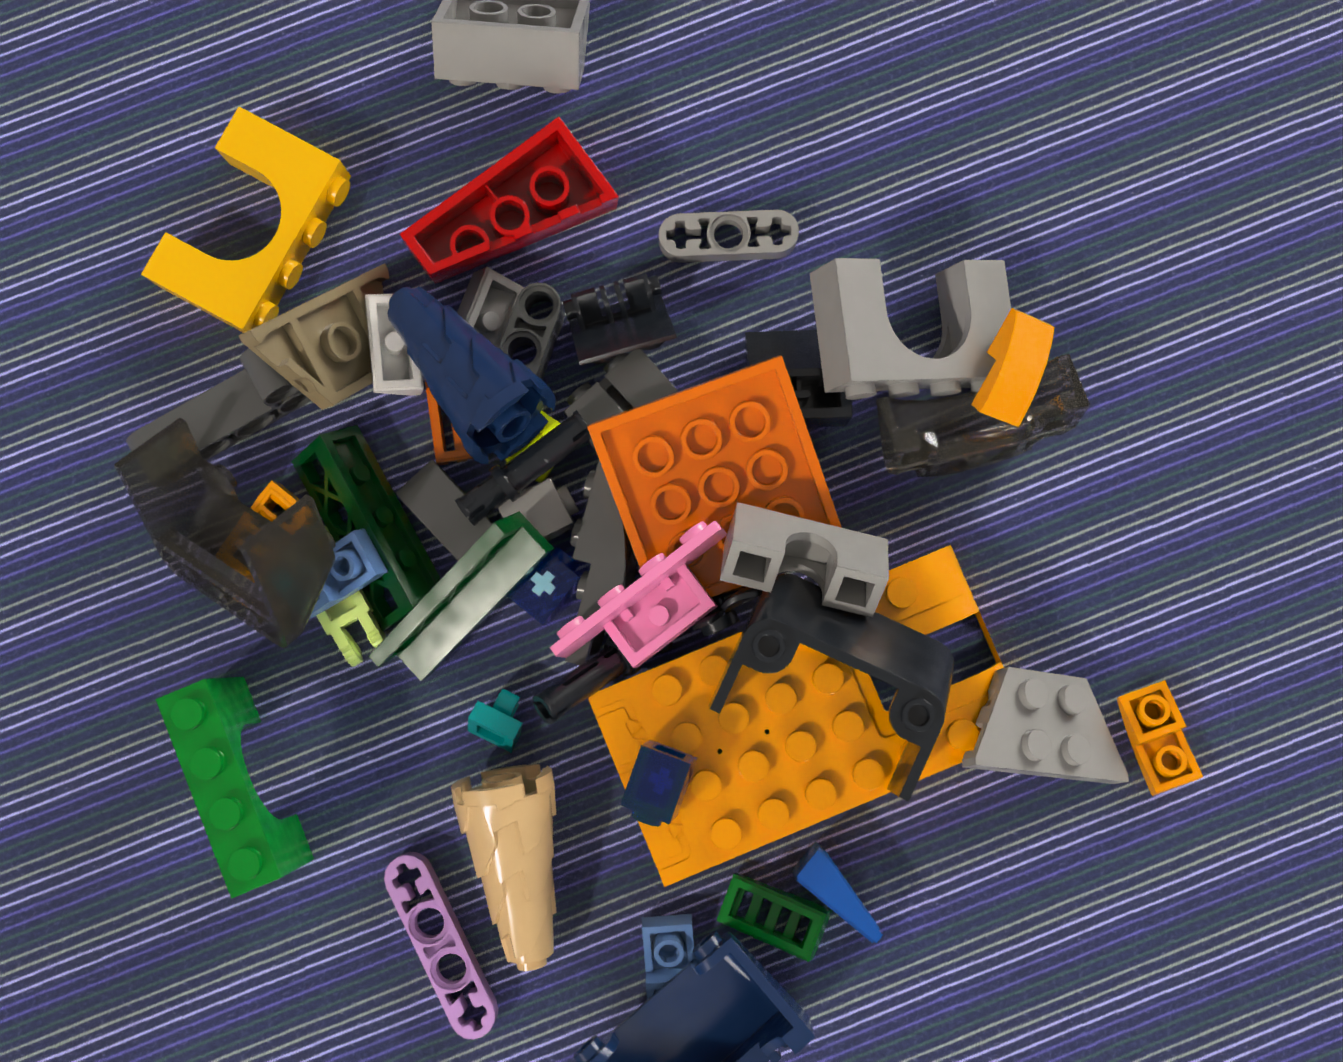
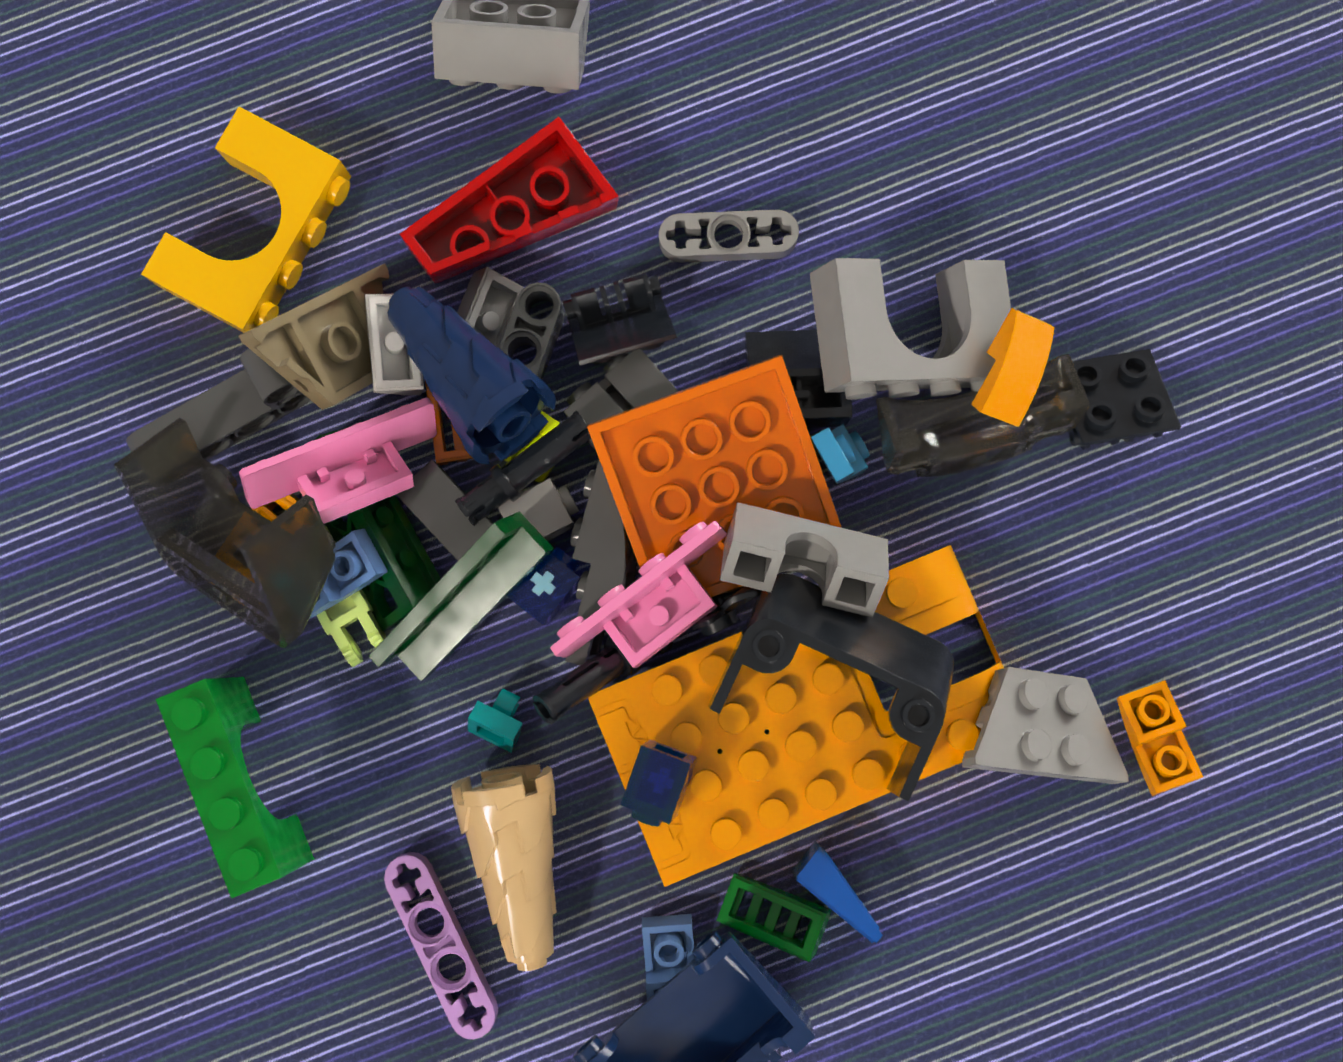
none -> bright pink bracket [239,397,437,525]
none -> dark azure slope [811,424,870,484]
none -> black hinge [1054,349,1181,450]

